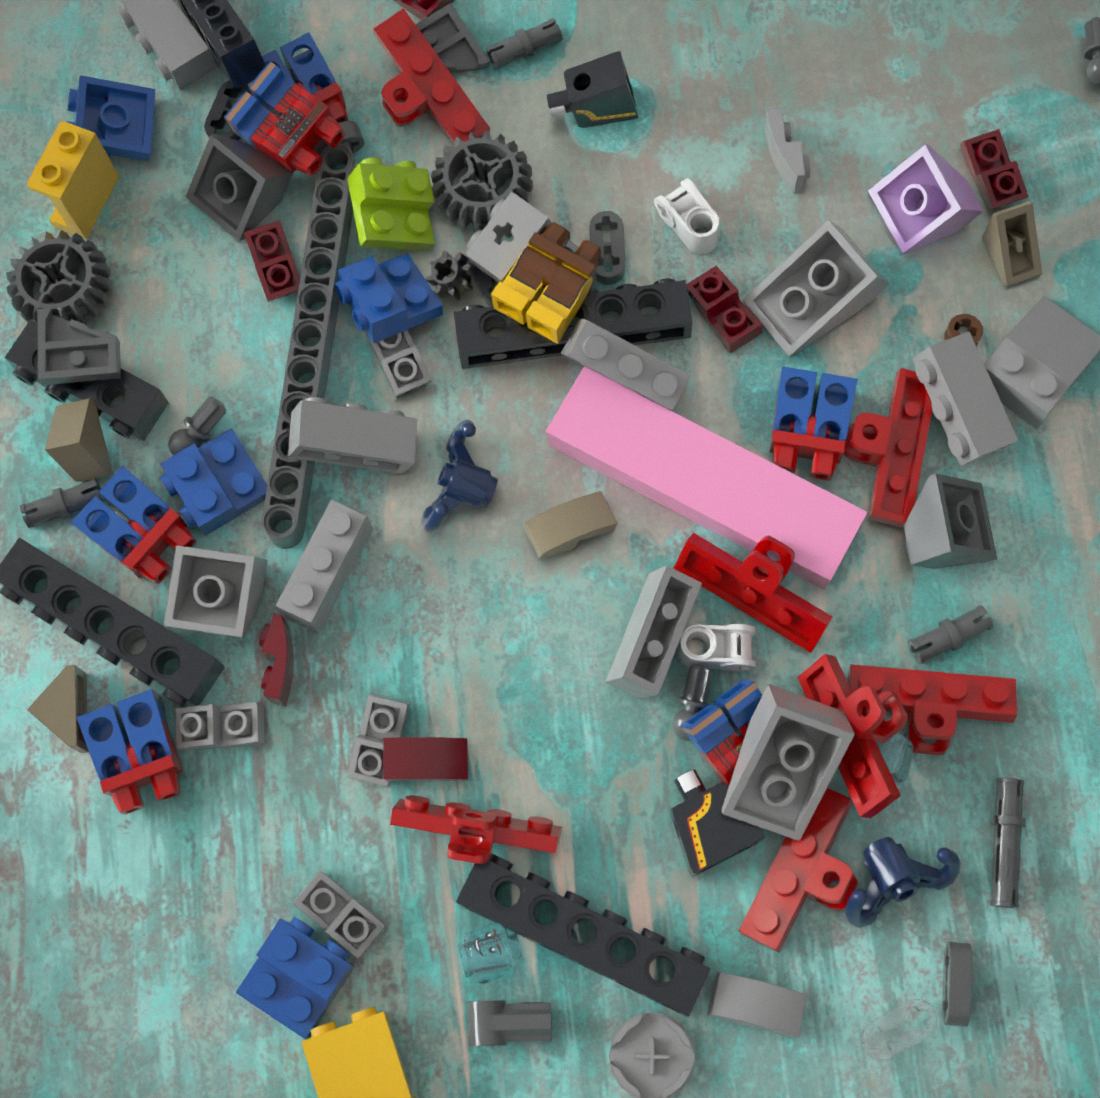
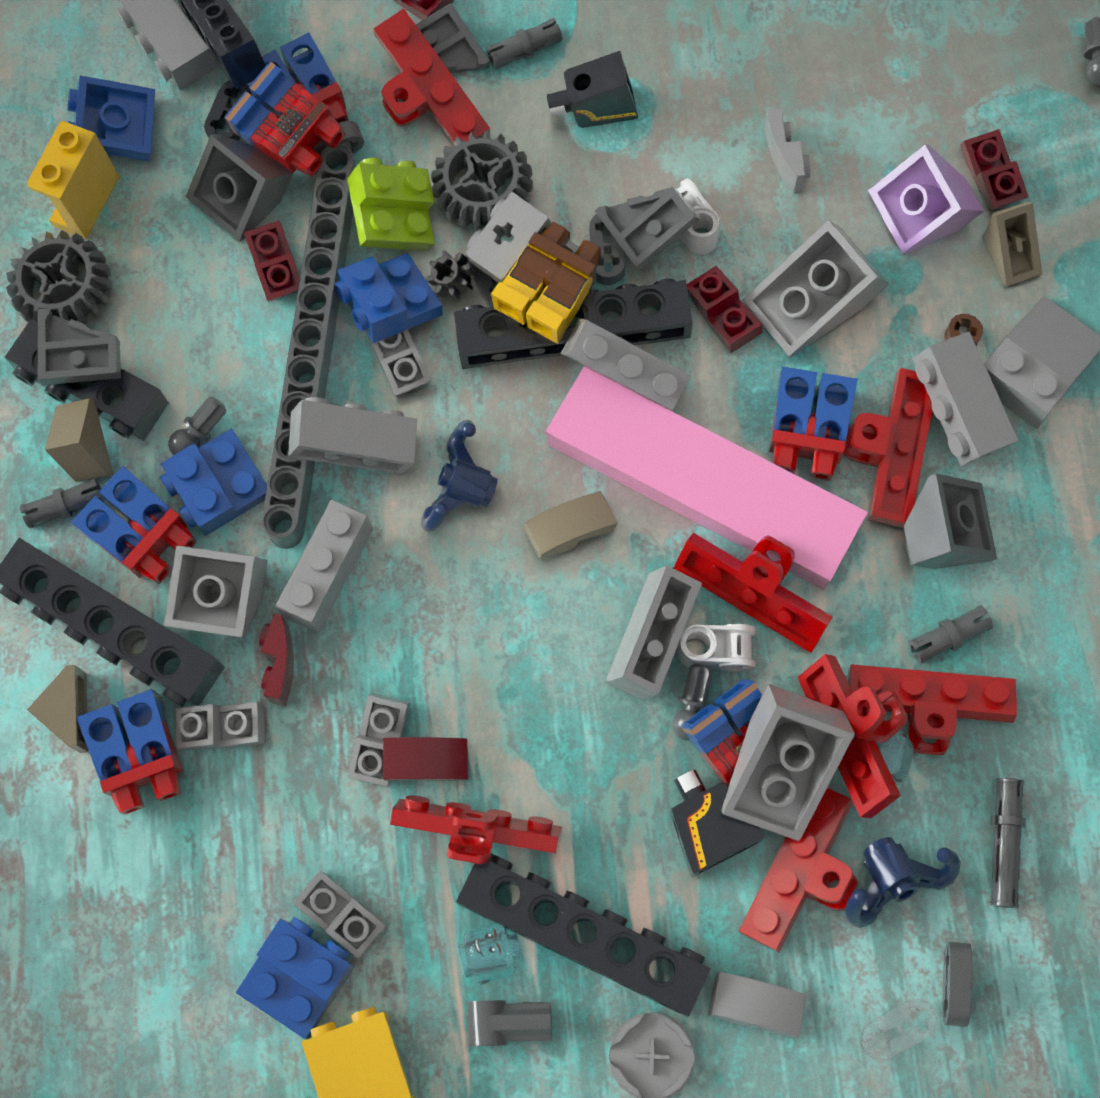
none -> dark grey wing [595,187,700,269]

